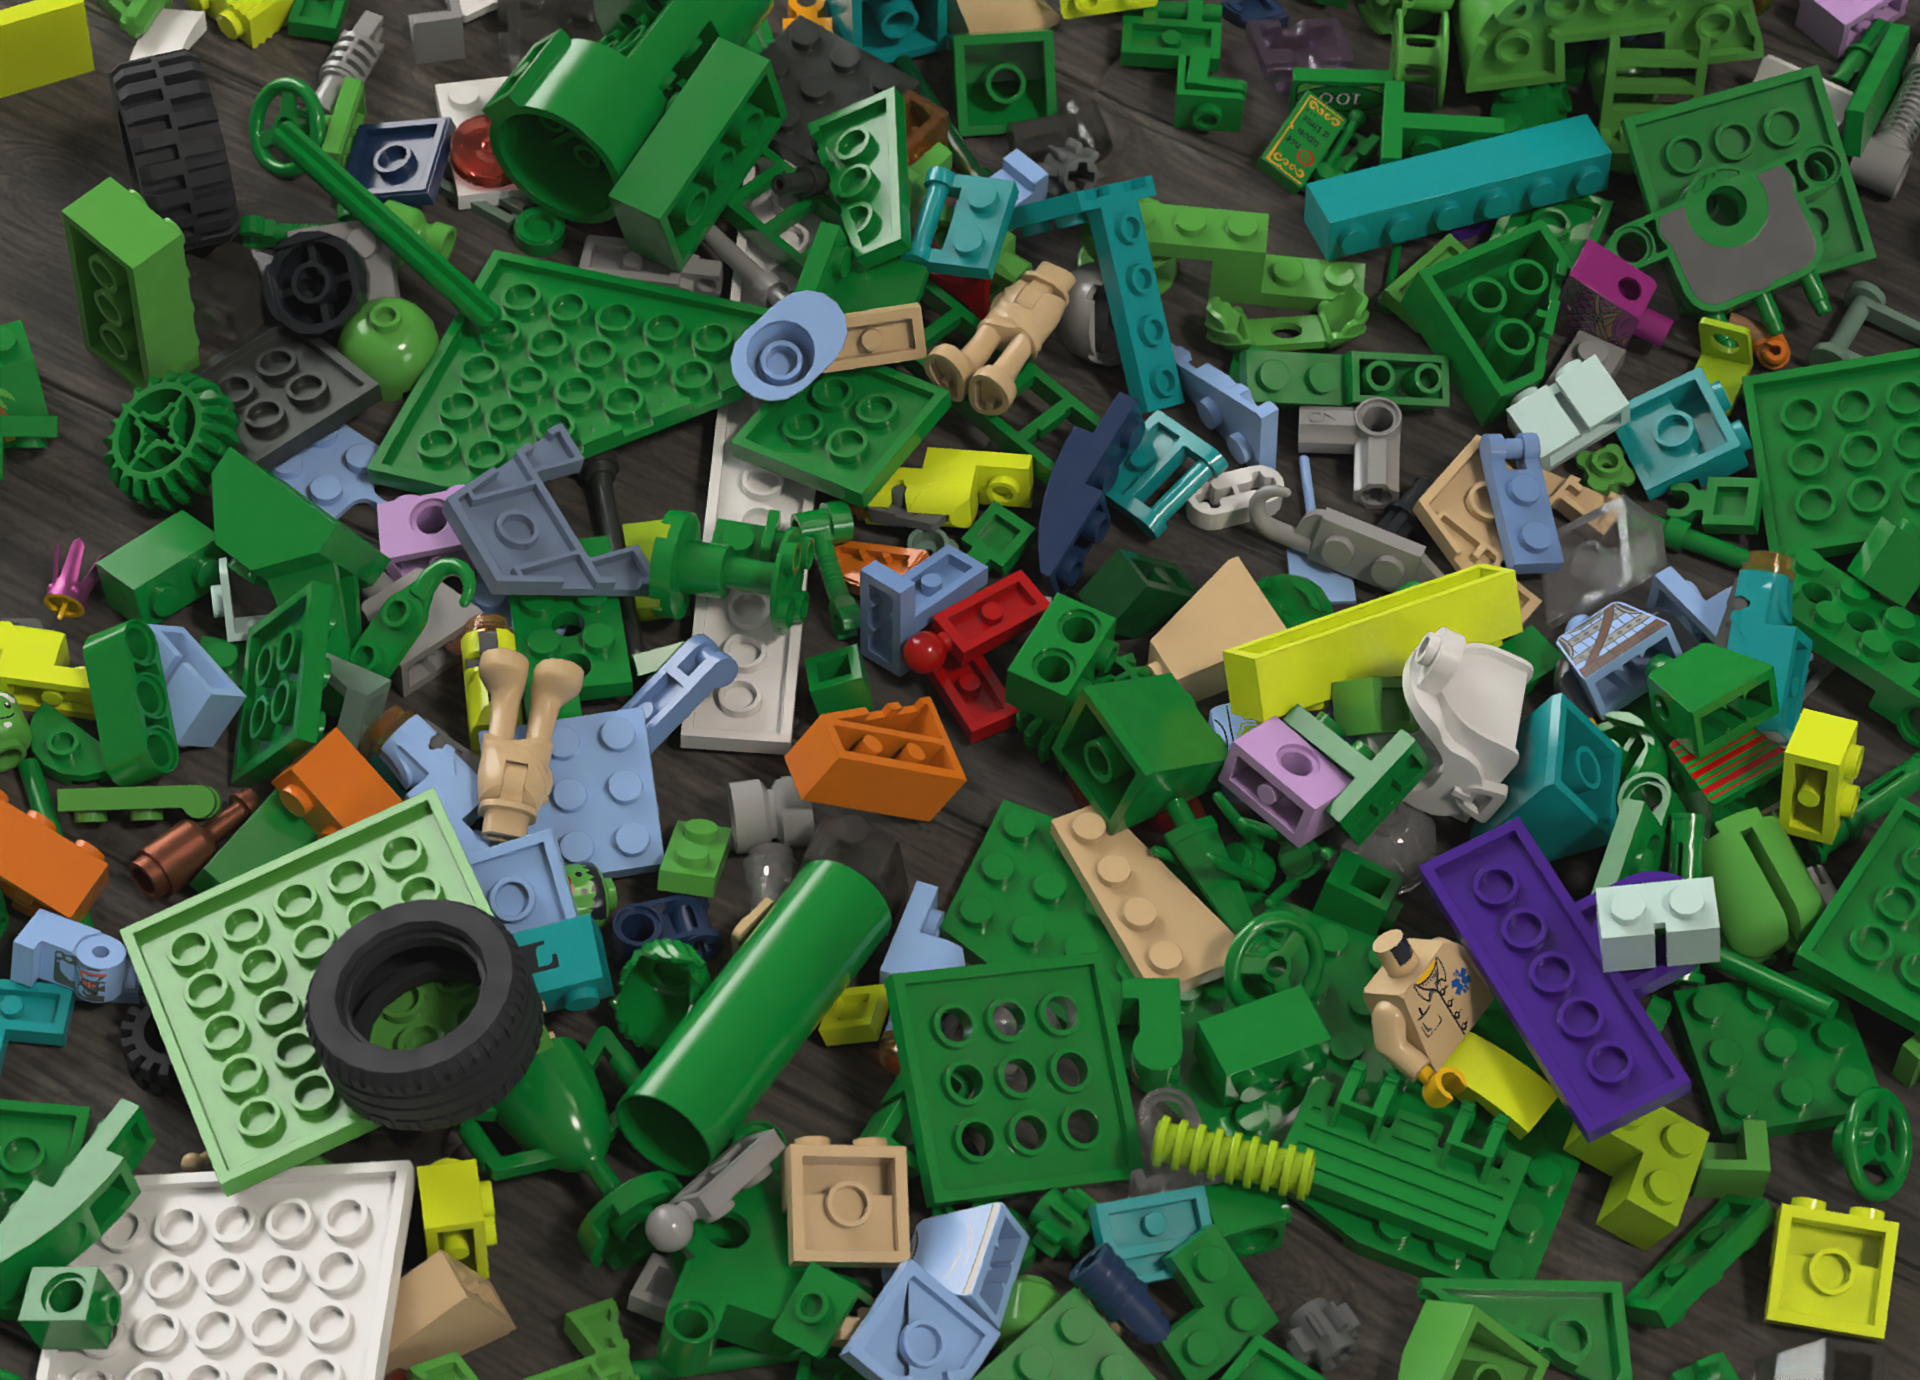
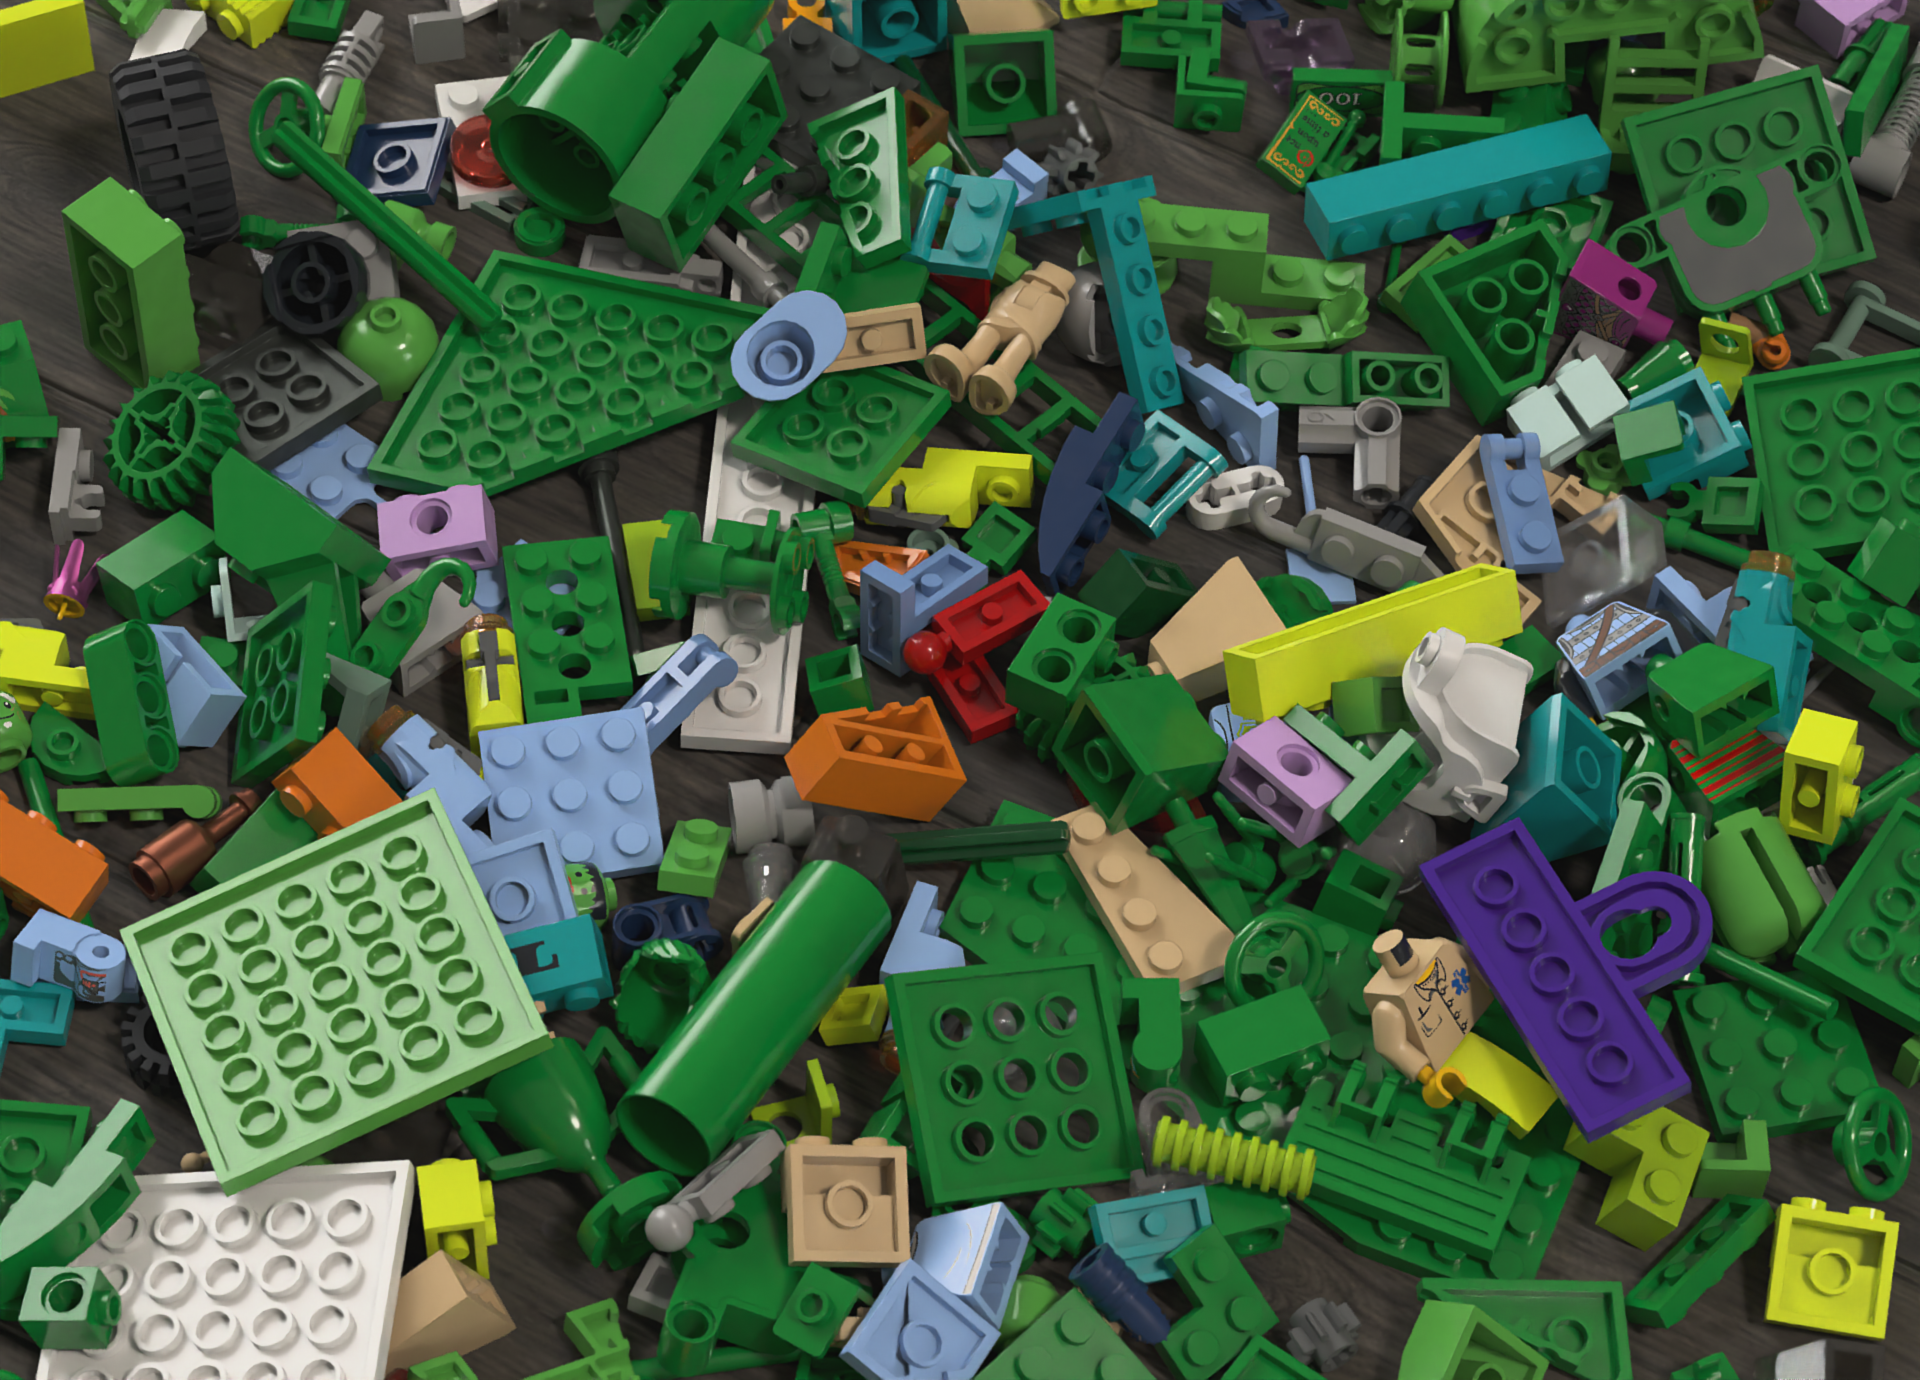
black tyre [305,899,544,1131] -> none
sand blue wing [442,423,650,597] -> none
tan piece [477,648,584,843] -> none
light aqua piece [1596,877,1720,973] -> none
none -> light grey plate [48,428,105,545]
none -> lime bracket [750,1059,840,1148]
none -> dark green axle [852,820,1071,869]
none -> green panel [1612,400,1685,486]
none -> green cone [1615,338,1695,401]

